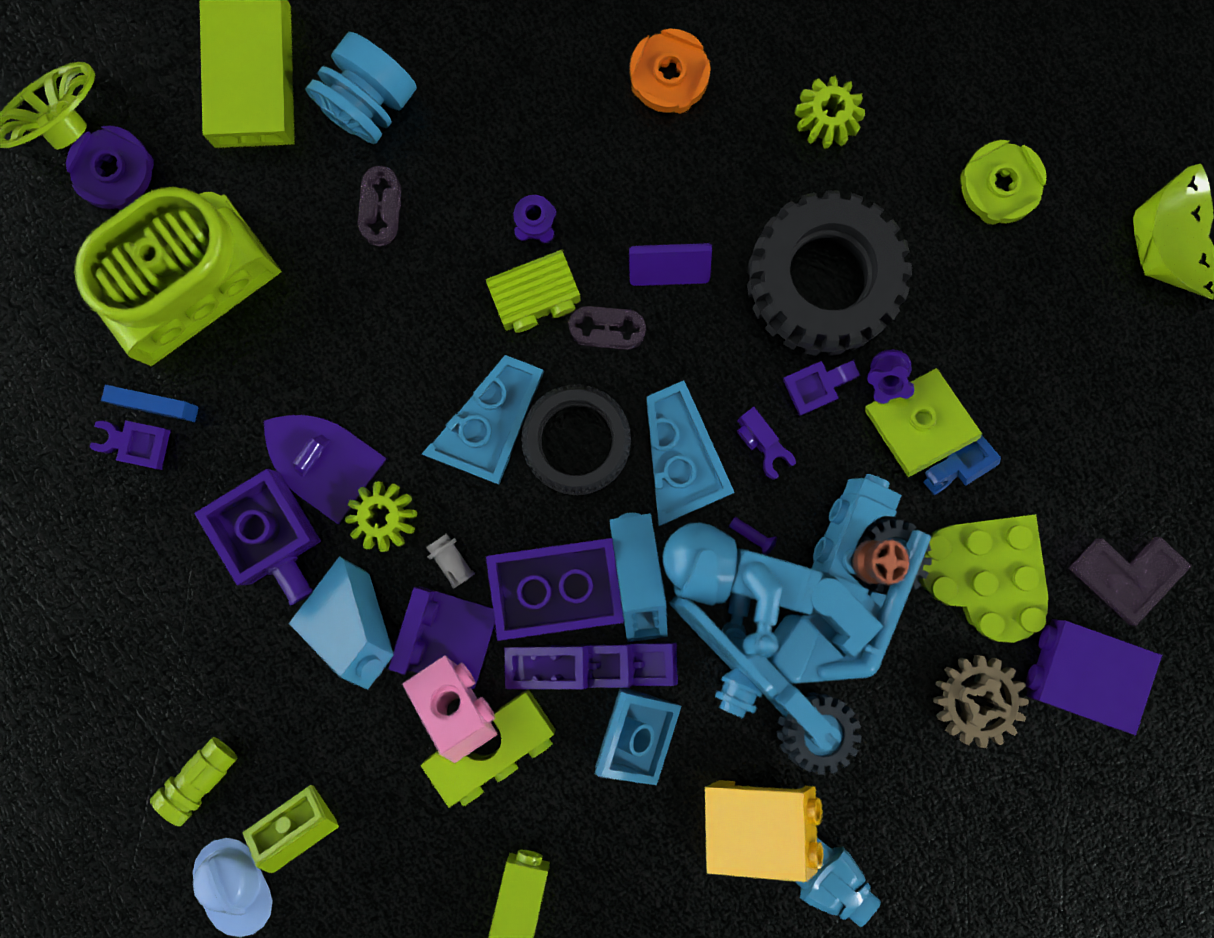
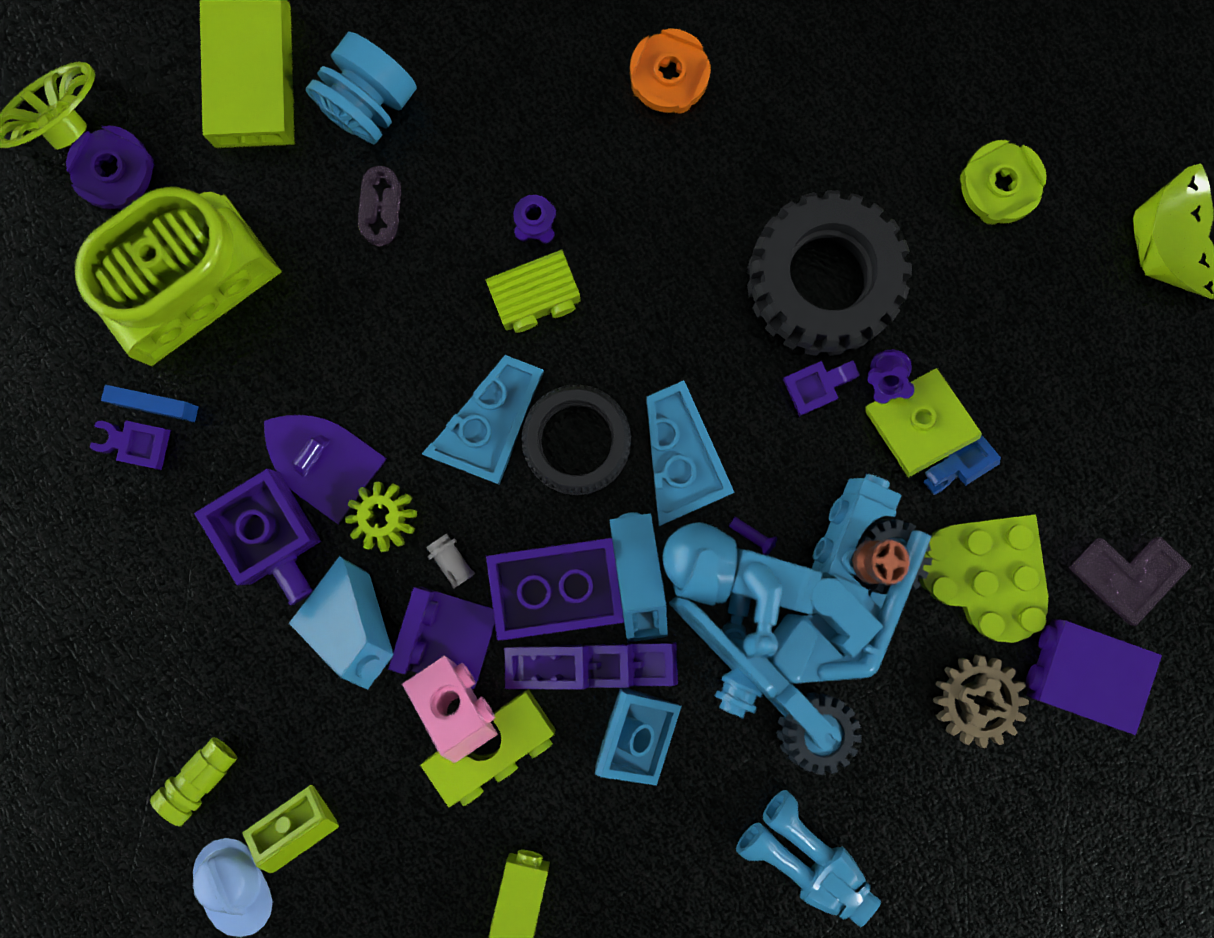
clear purple beam [569,306,646,349] -> none
dark purple slope [629,243,712,286] -> none
yellow panel [705,780,823,882] -> none
dark purple plate [737,407,796,480] -> none
lime gear [795,76,865,149] -> none

